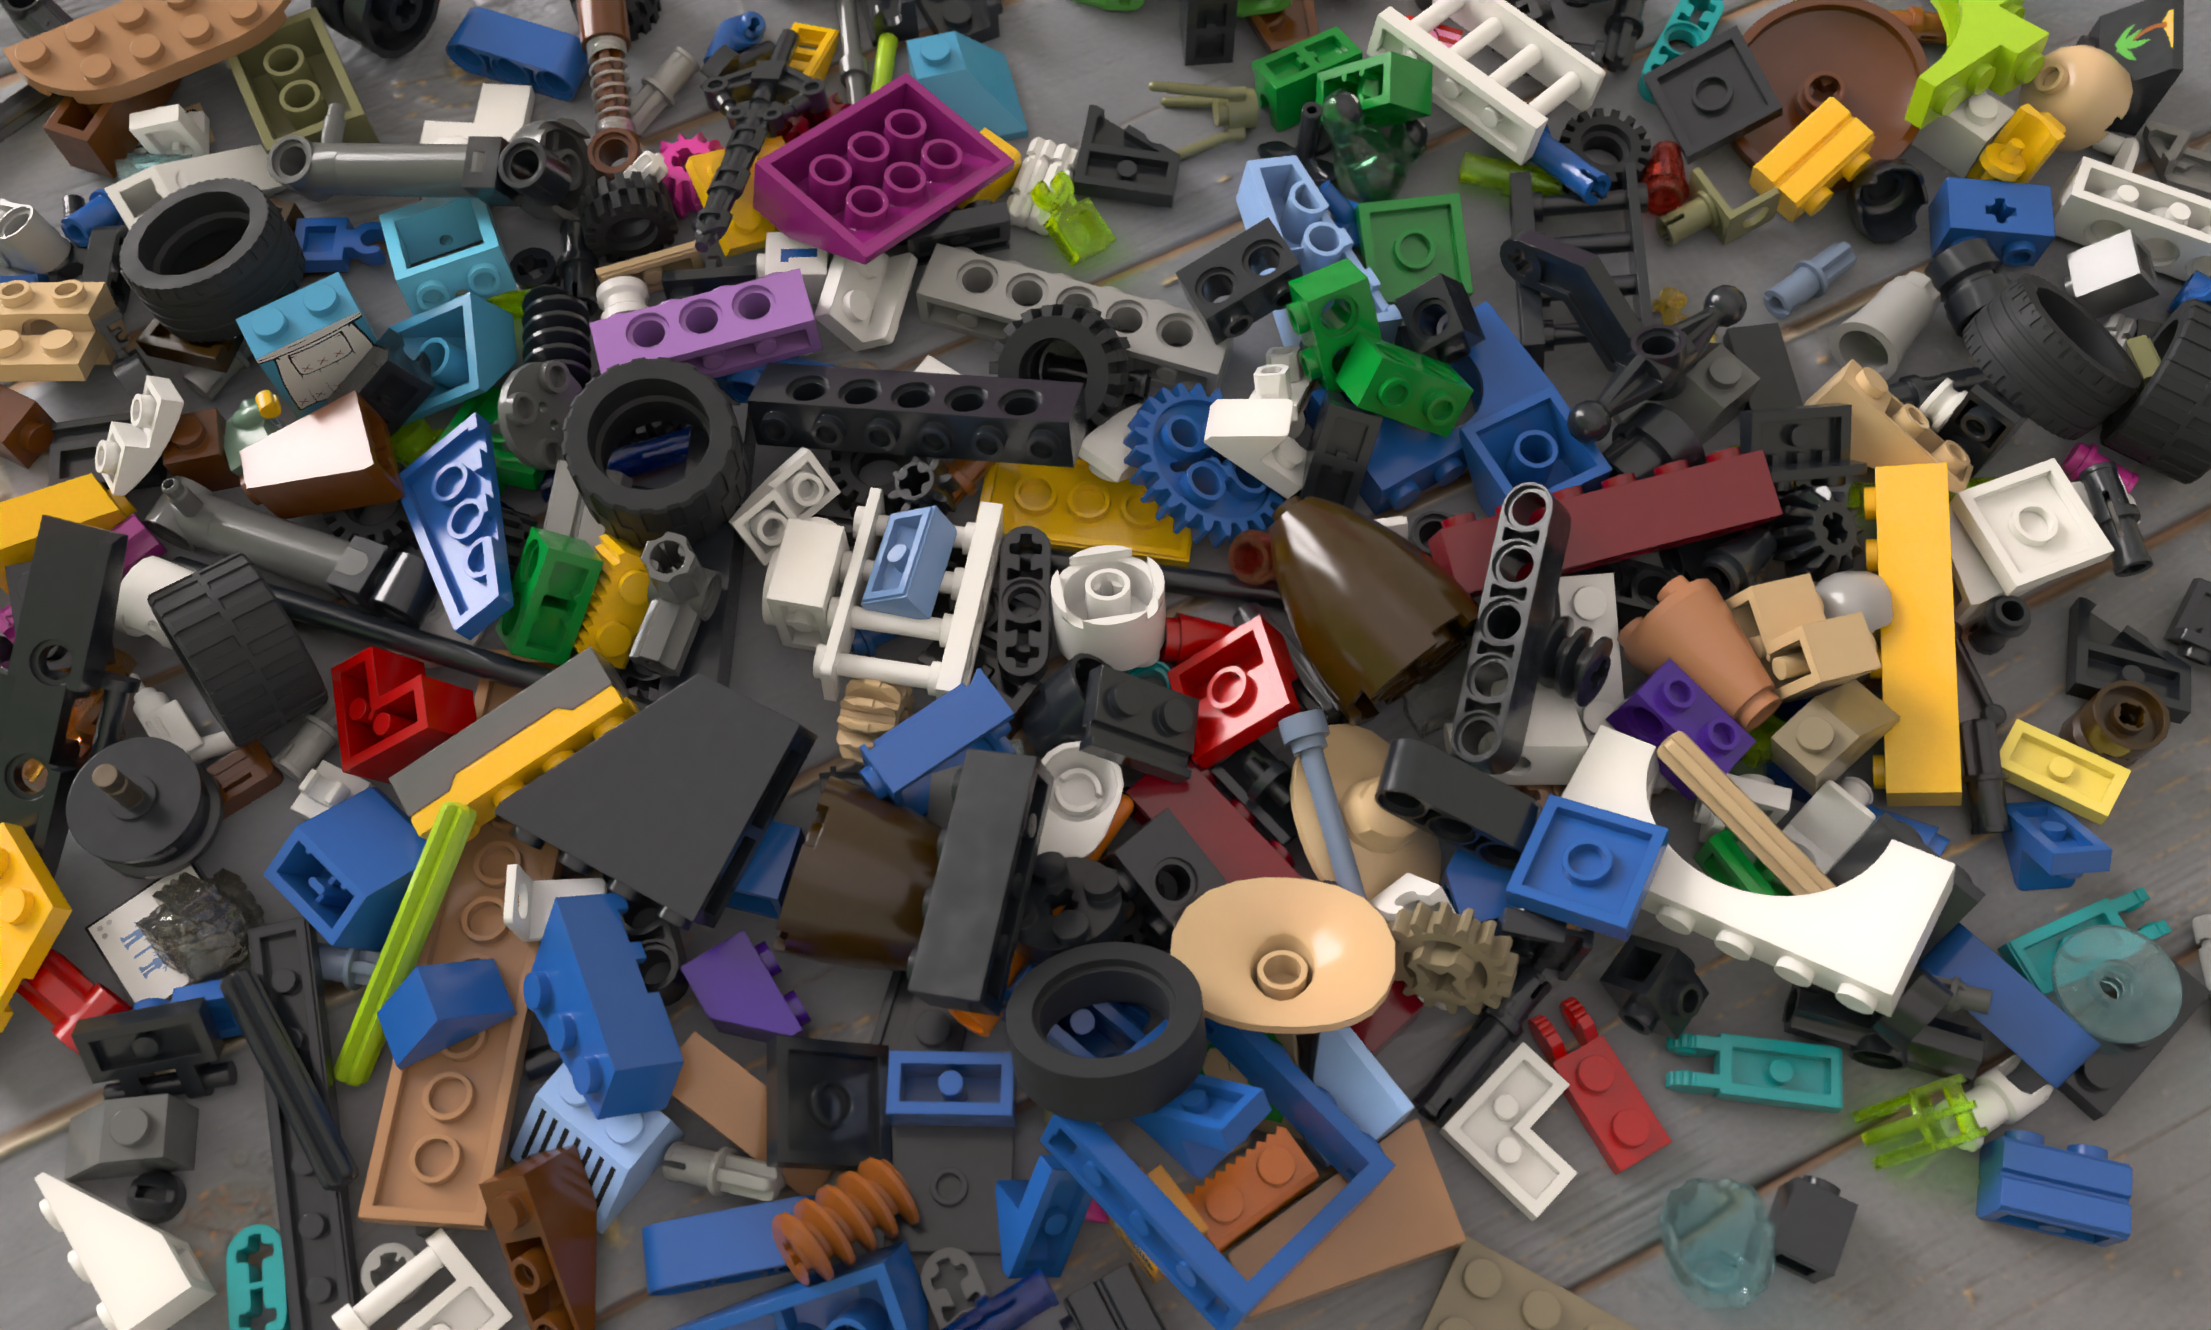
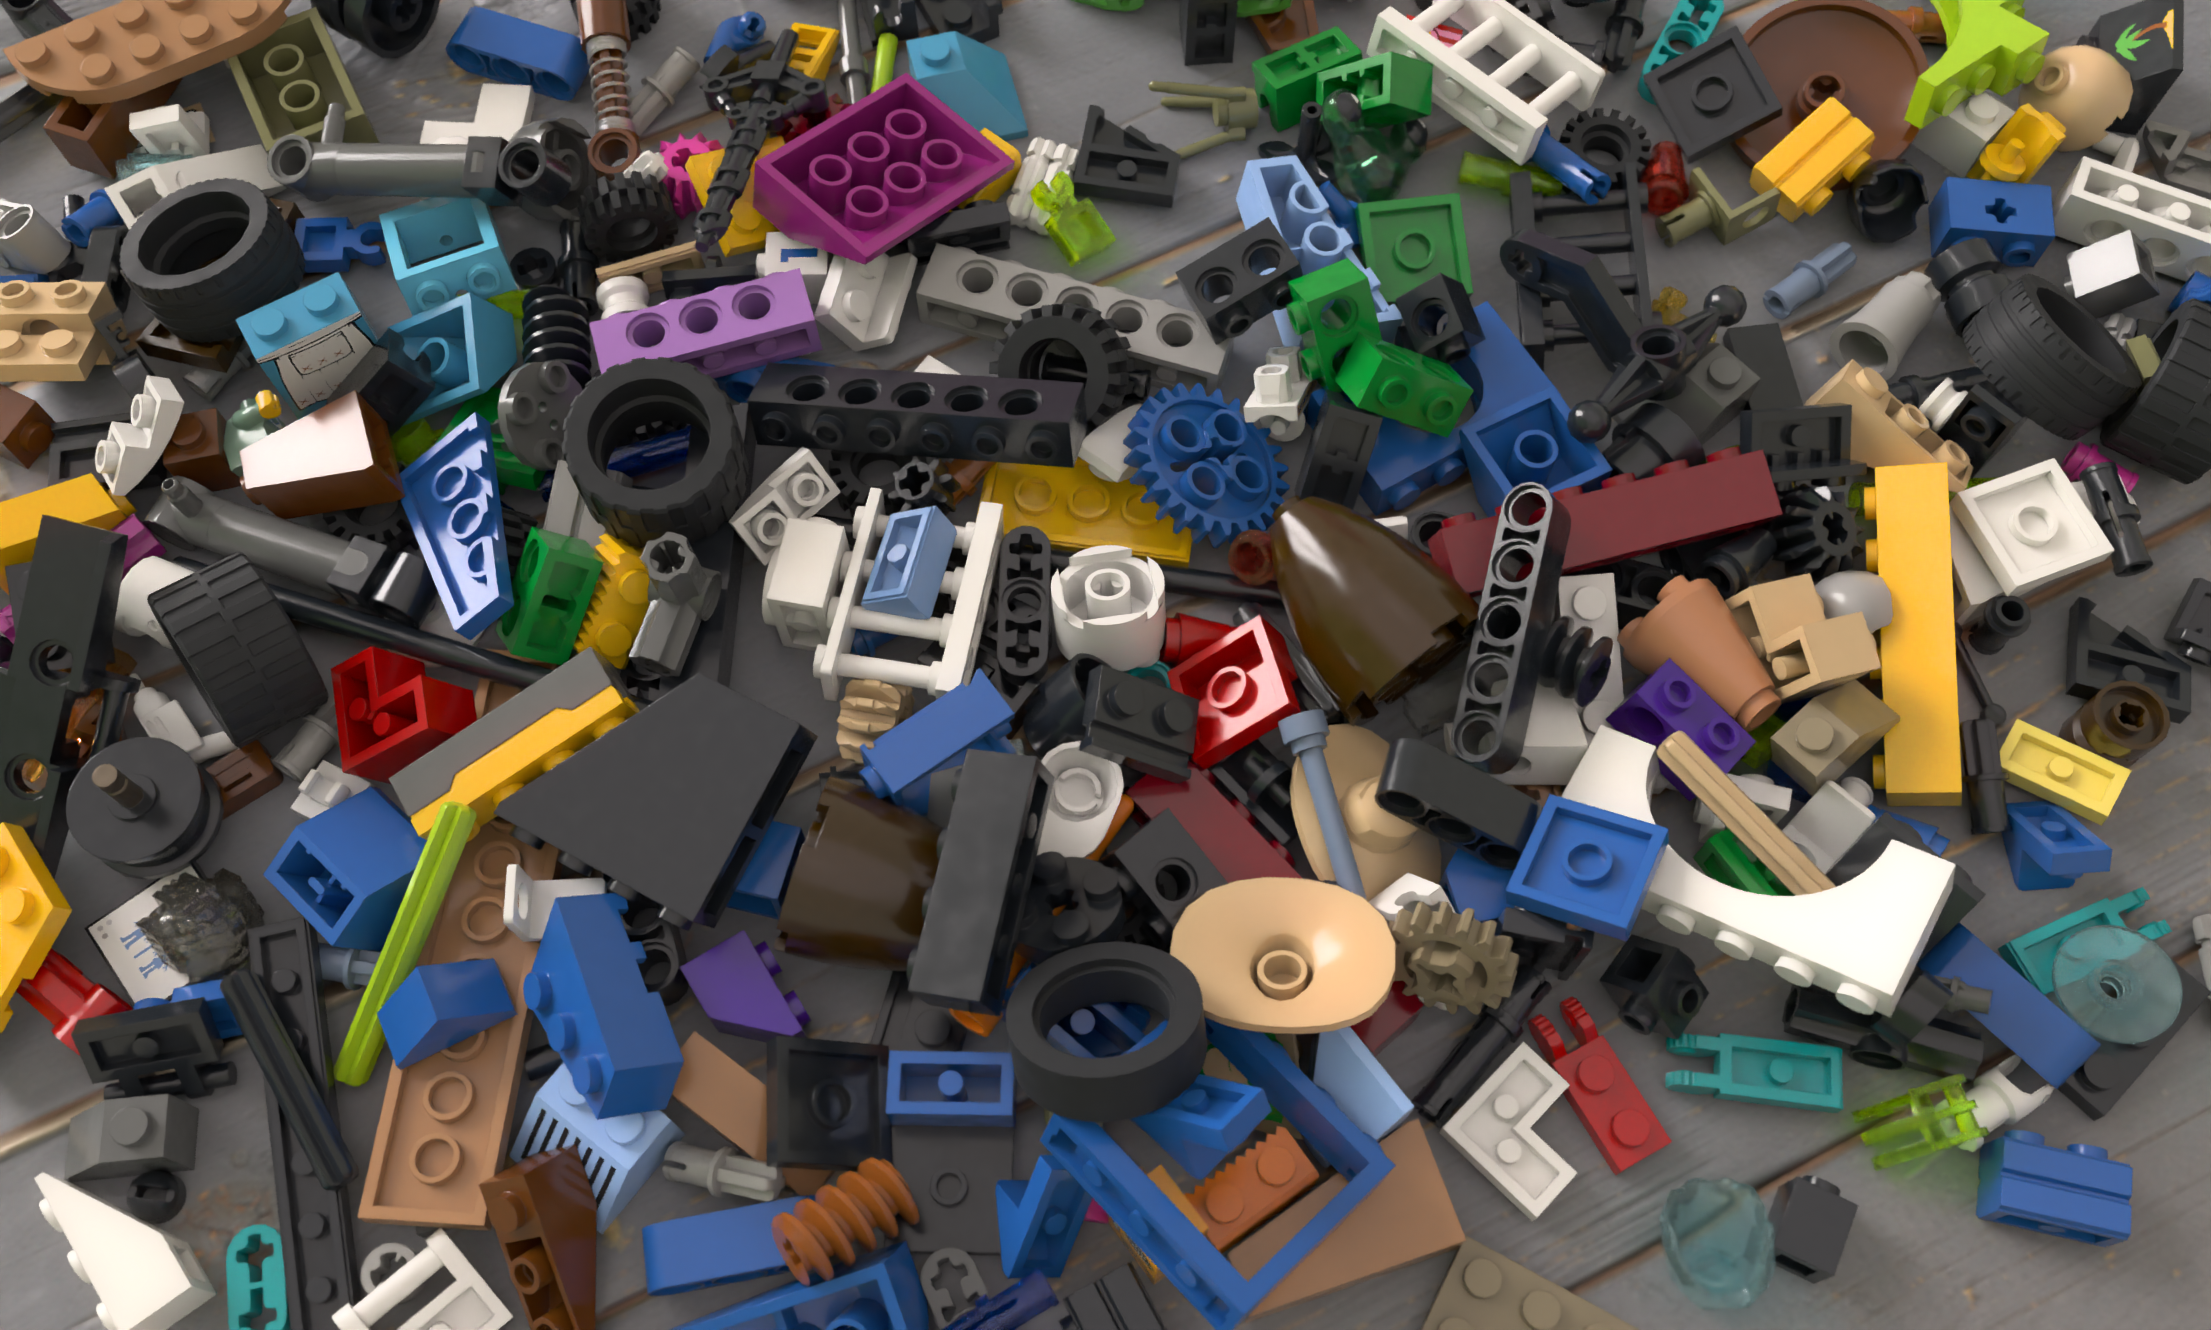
white slope [1204,399,1307,499] -> none

